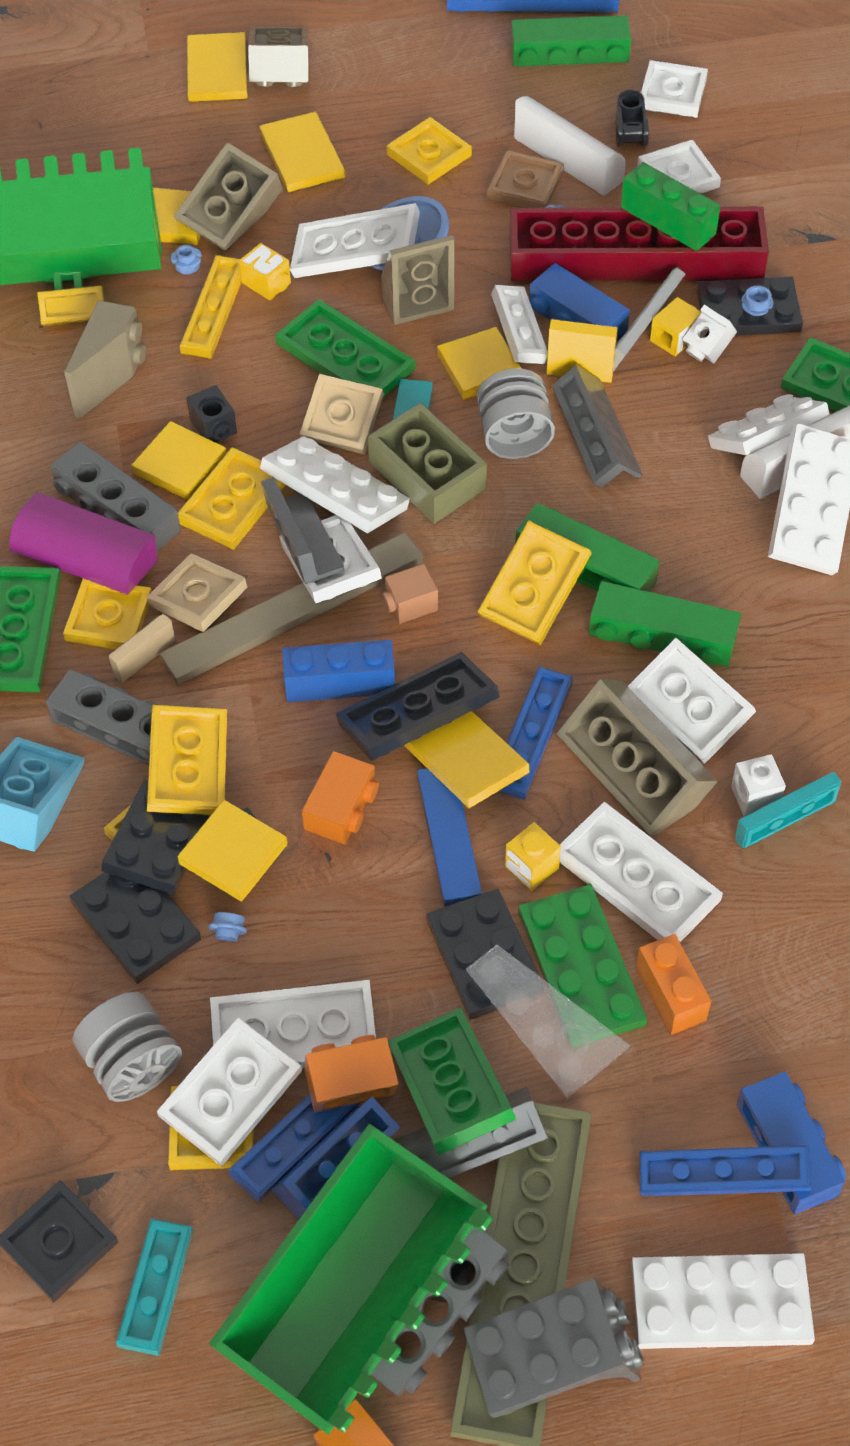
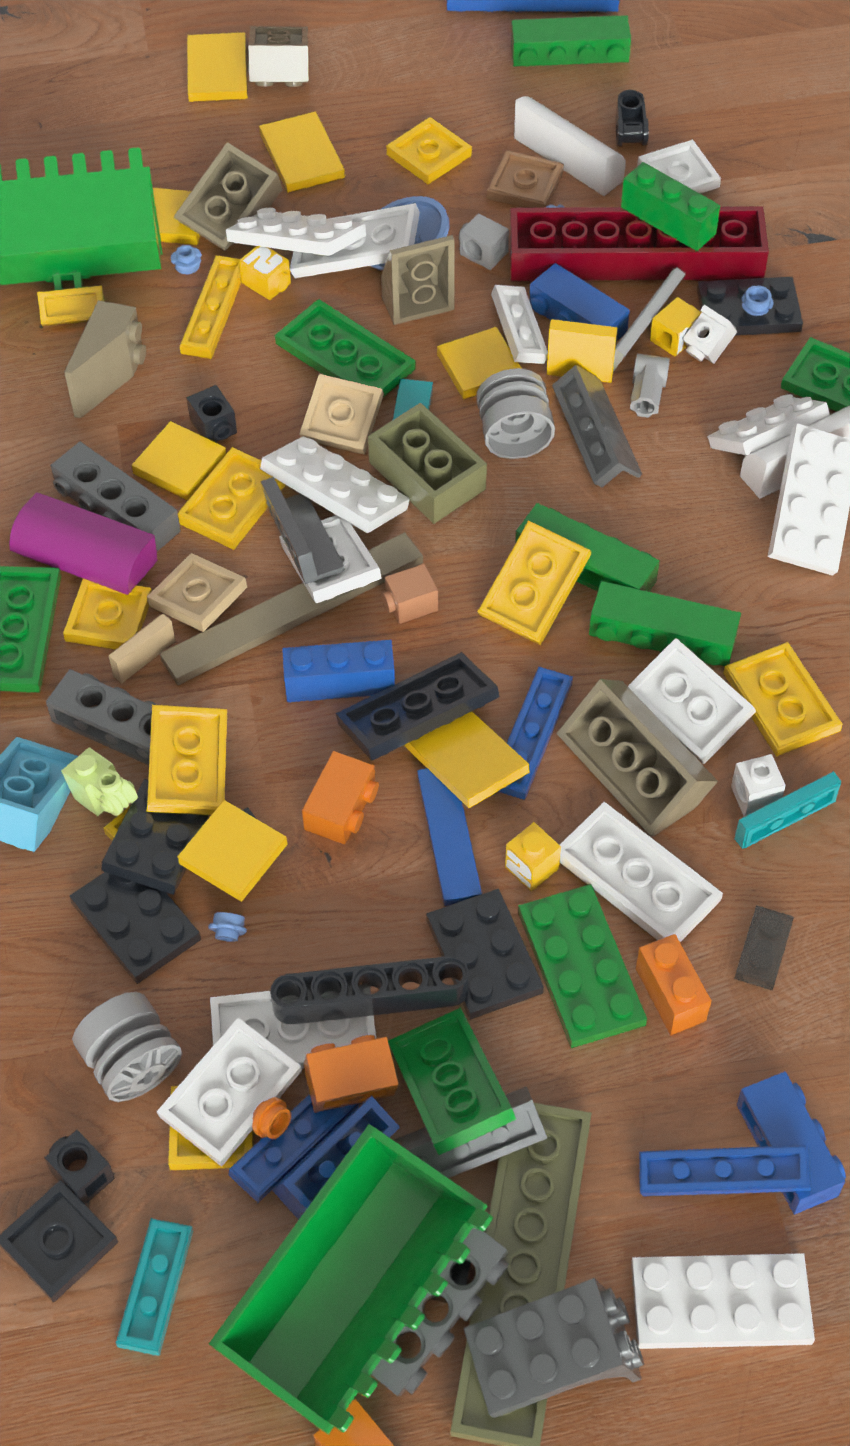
clear wing [466,944,631,1098] -> none
white plate [641,60,708,117] -> none
none -> black brick [44,1130,115,1205]
none -> yellowish green brick [61,747,138,816]
none -> white plate [226,208,366,256]
none -> orange plate [252,1097,291,1139]
none -> black beam [270,956,469,1025]
none -> light grey brick [459,213,509,270]
none -> light grey piece [630,353,670,418]
none -> yellow tile [723,642,843,757]
none -> clear smoke plate [734,905,794,991]

